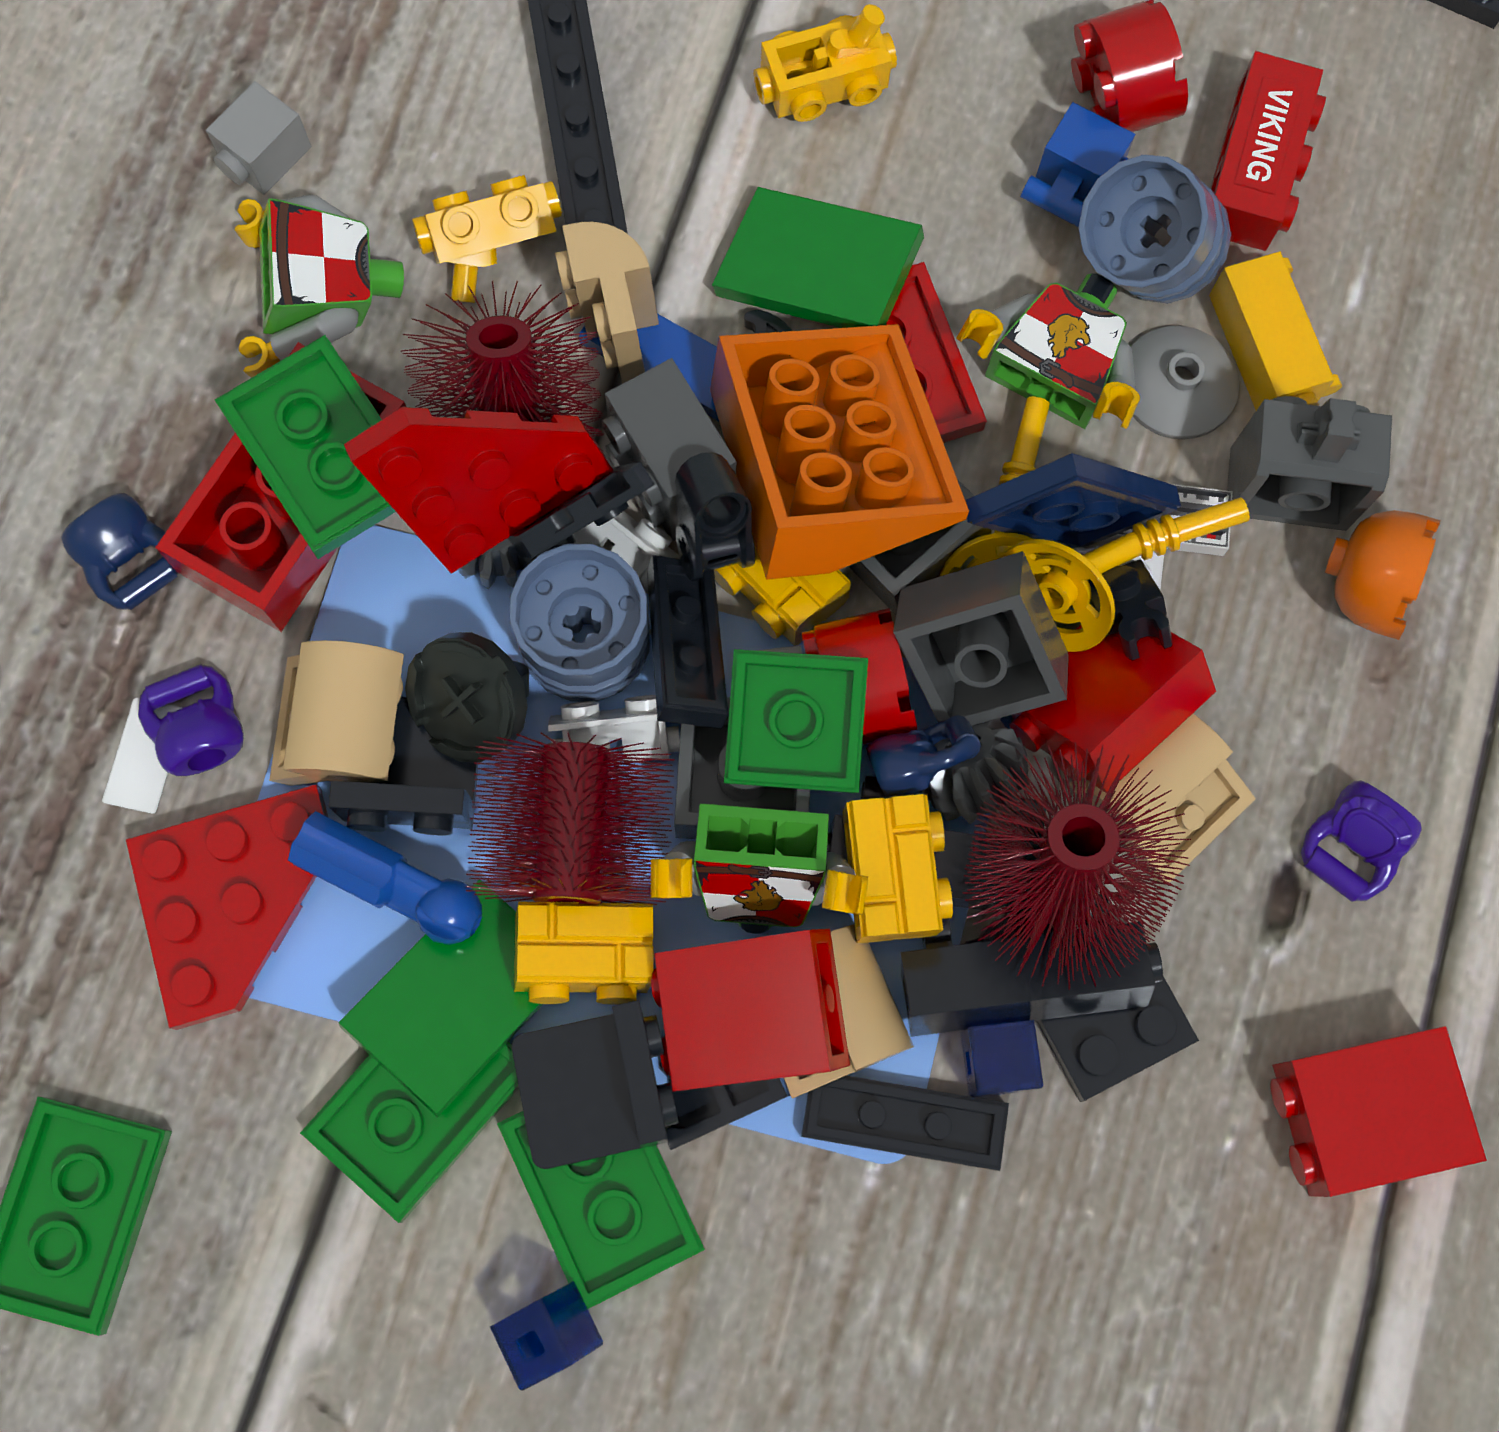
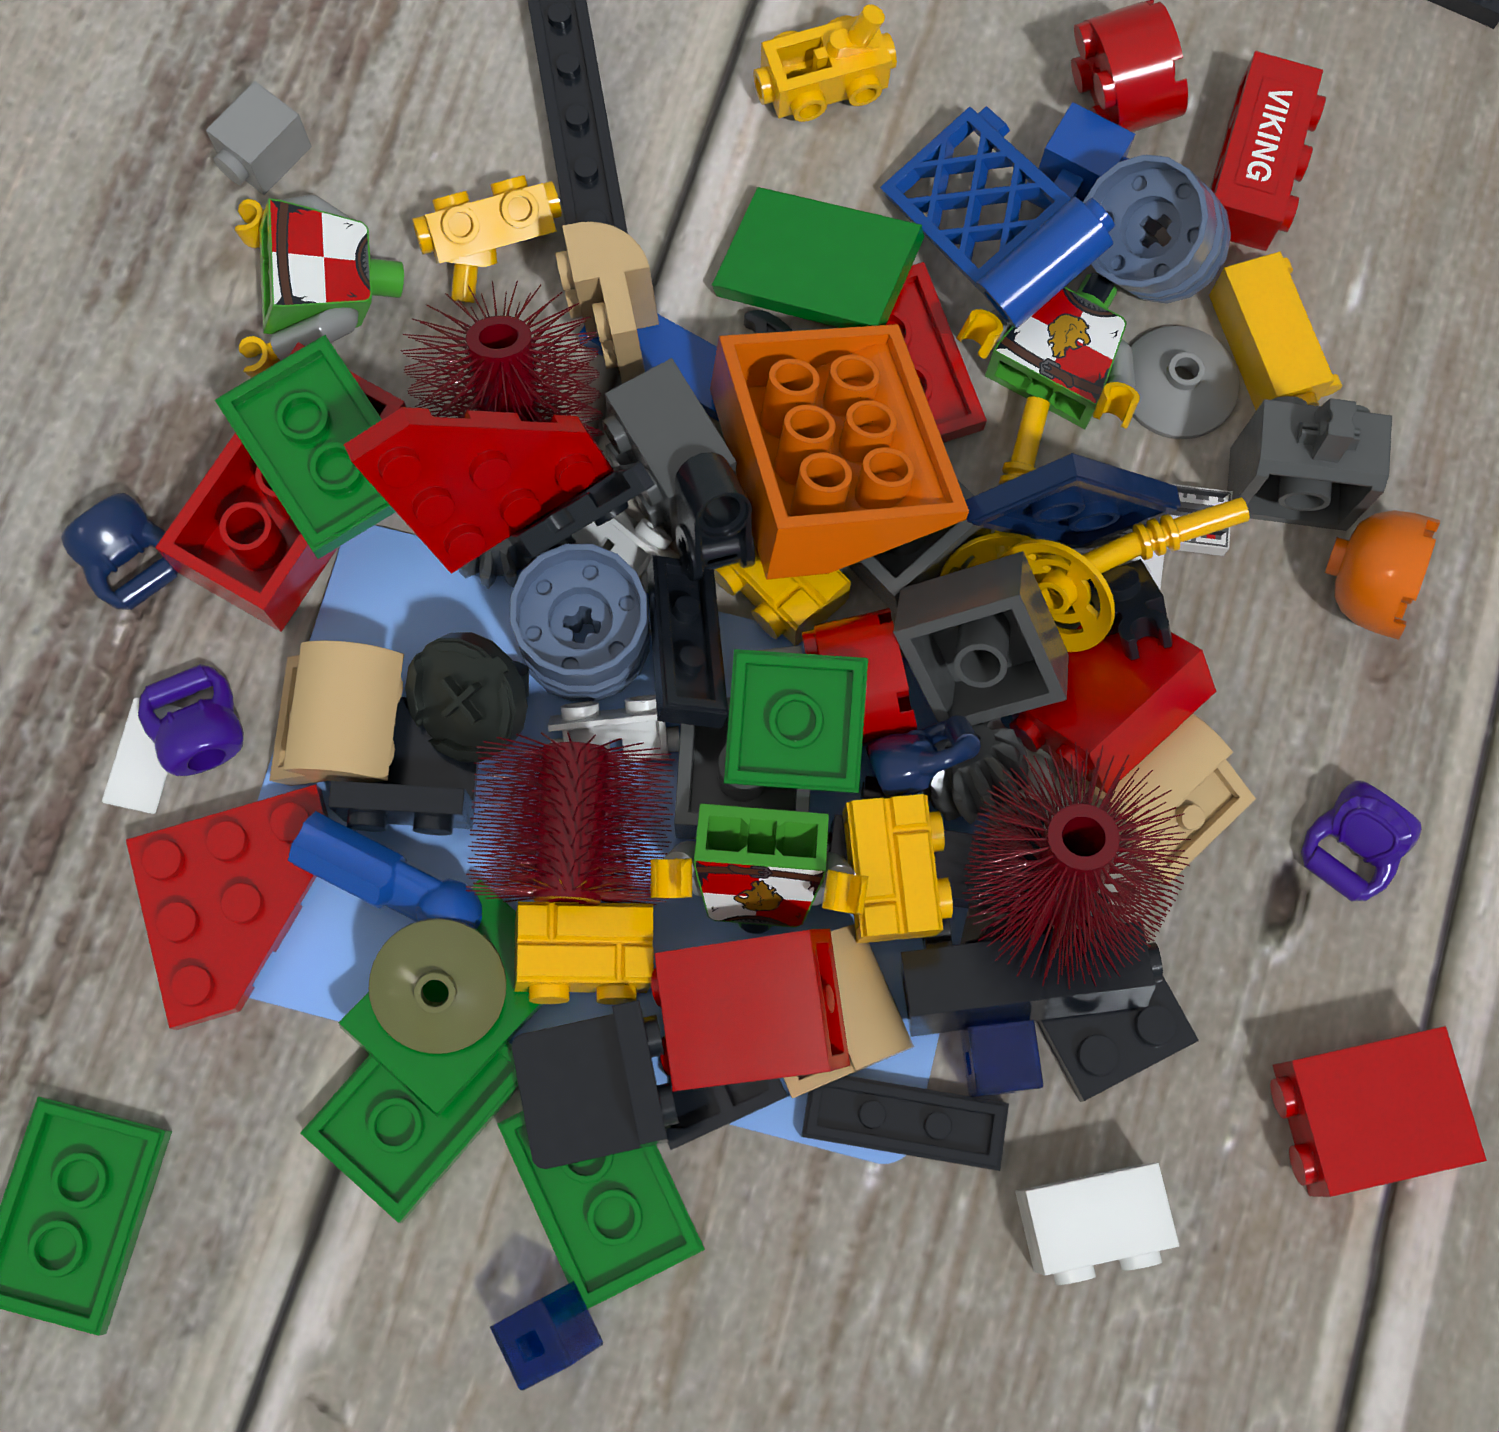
none -> olive dish [369,918,507,1054]
none -> blue piece [880,106,1115,329]
none -> white brick [1015,1163,1180,1285]

